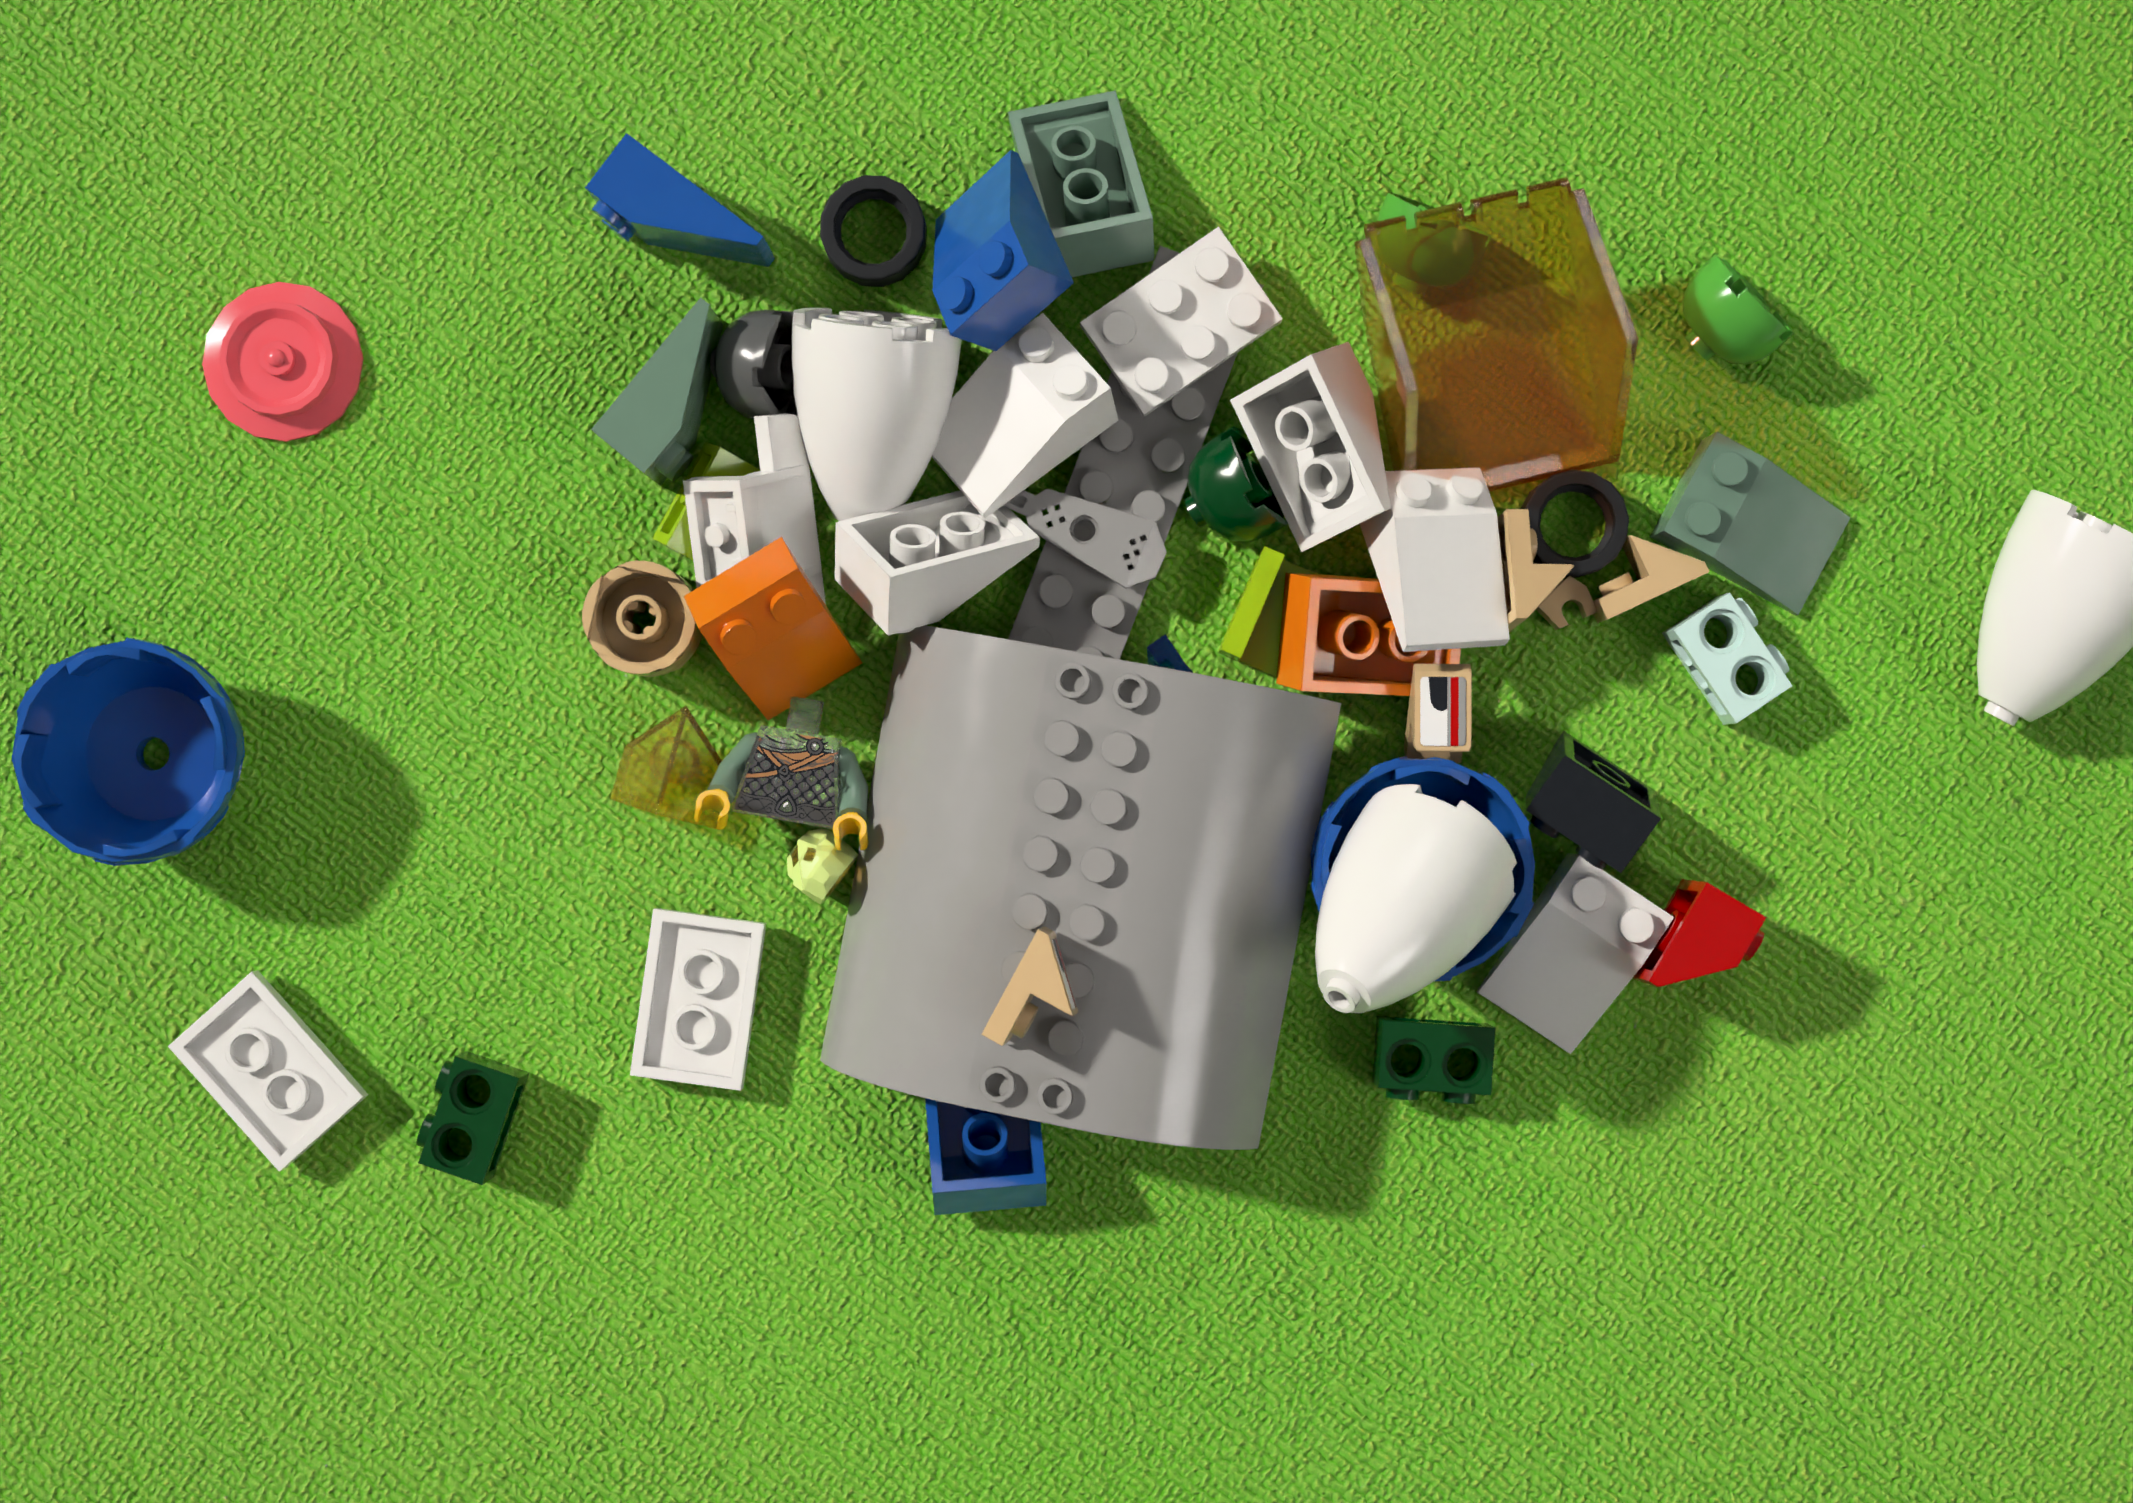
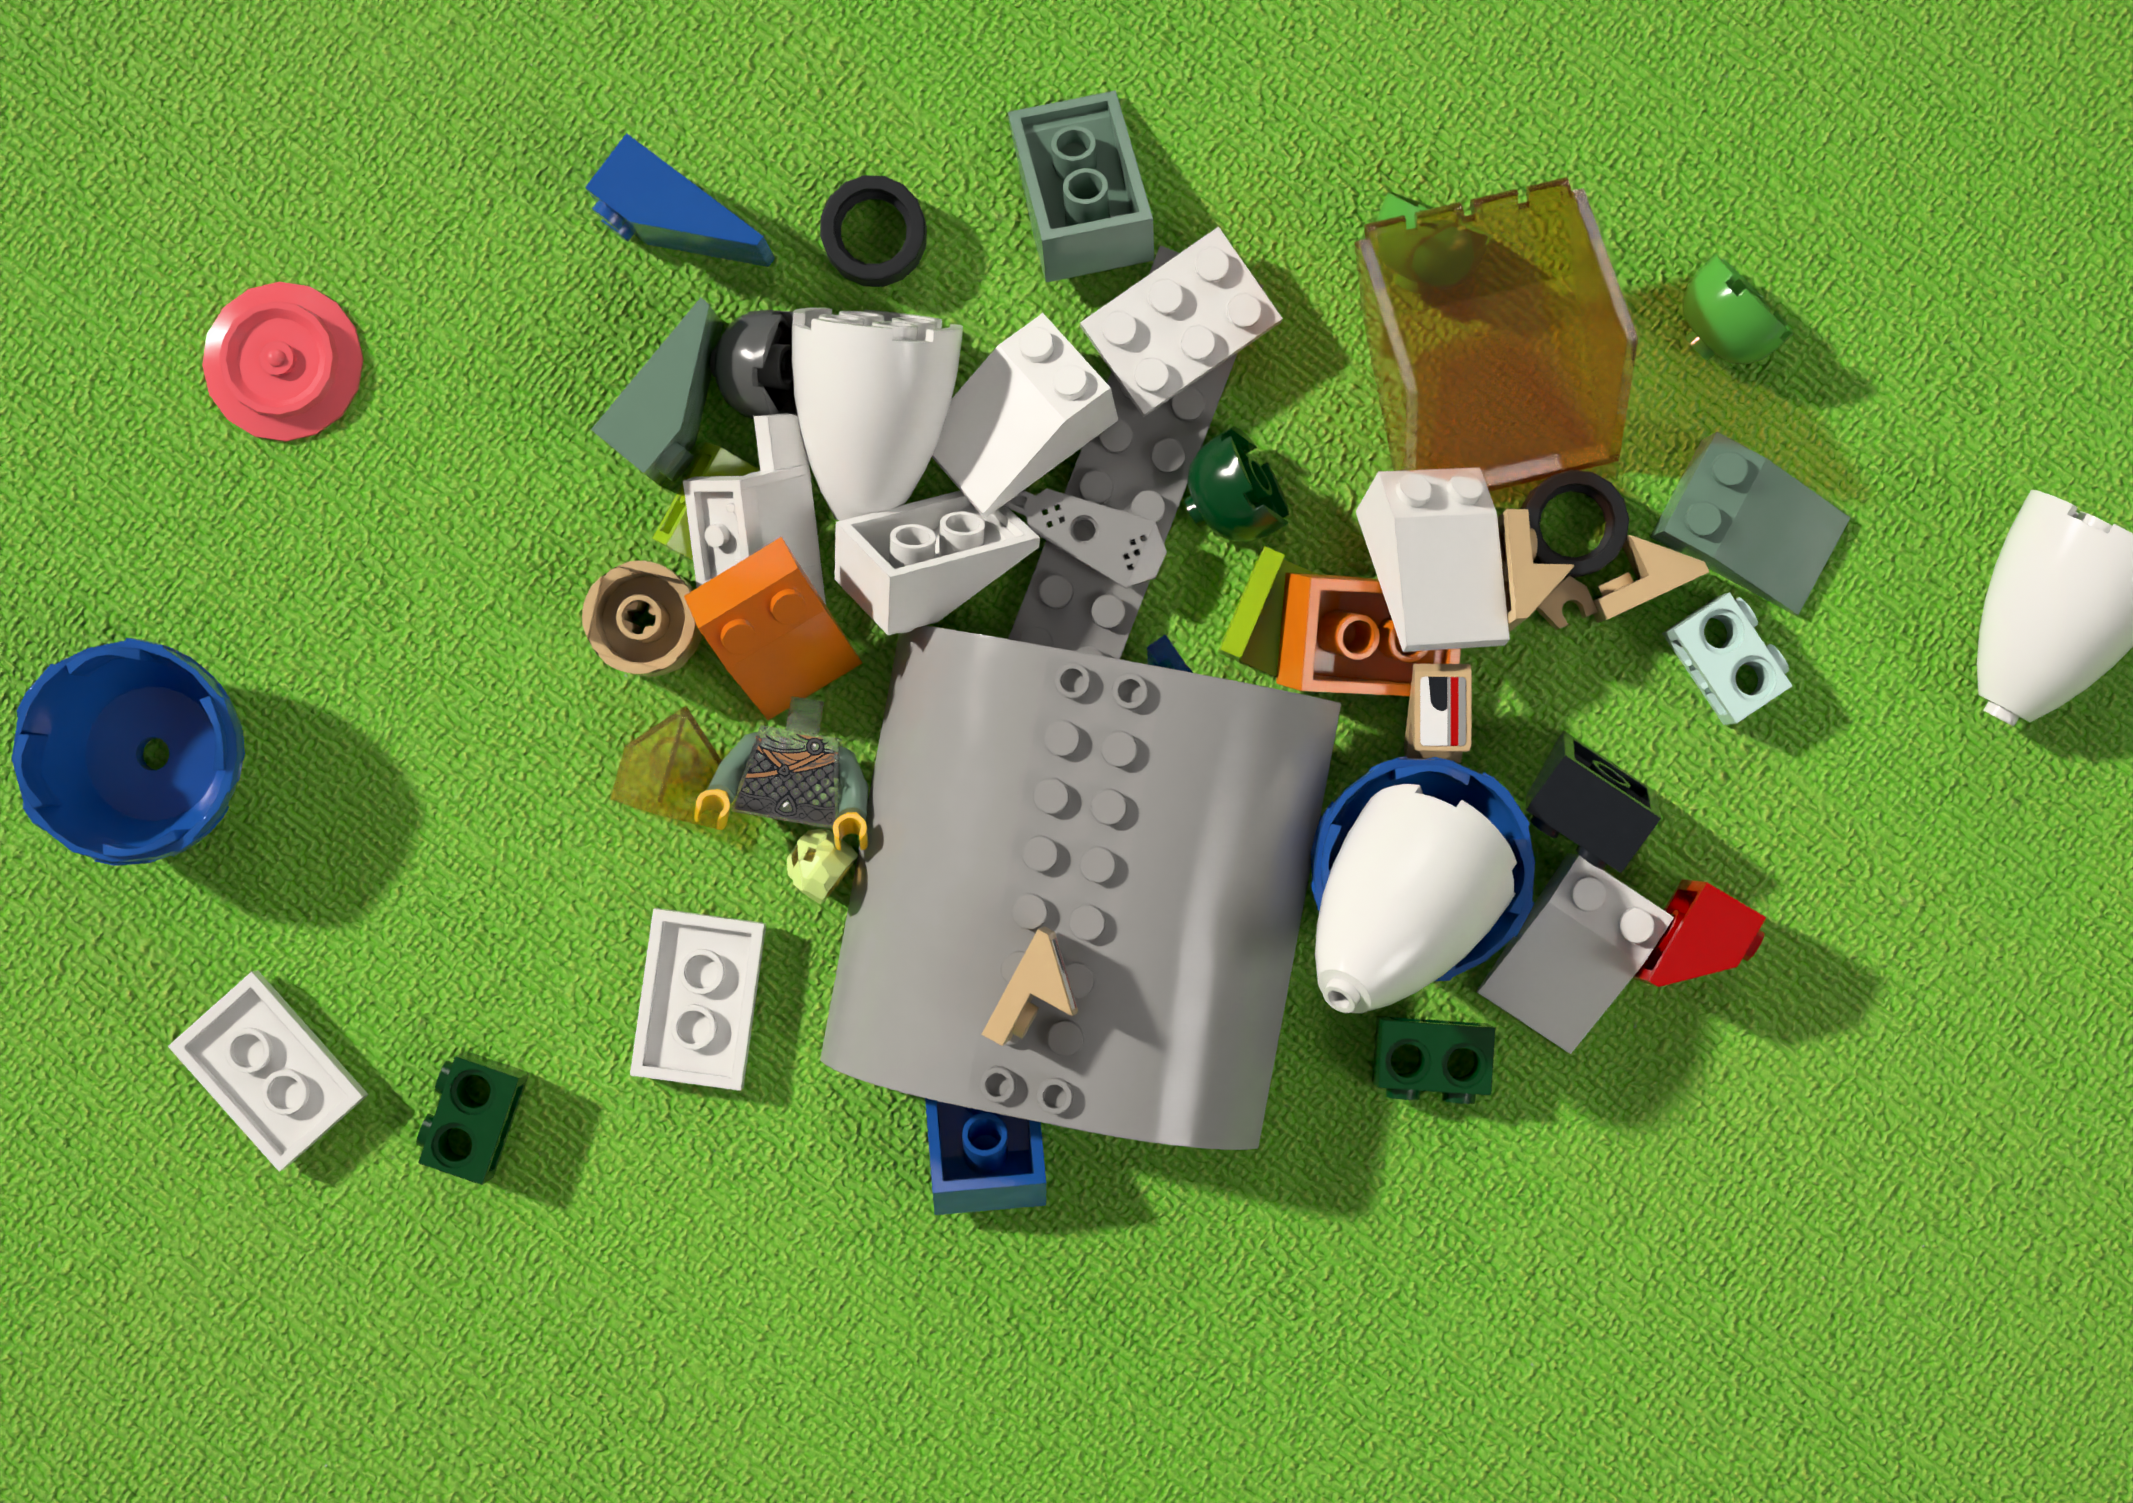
blue slope [932,150,1074,351] -> none
white slope [1230,342,1391,552] -> none

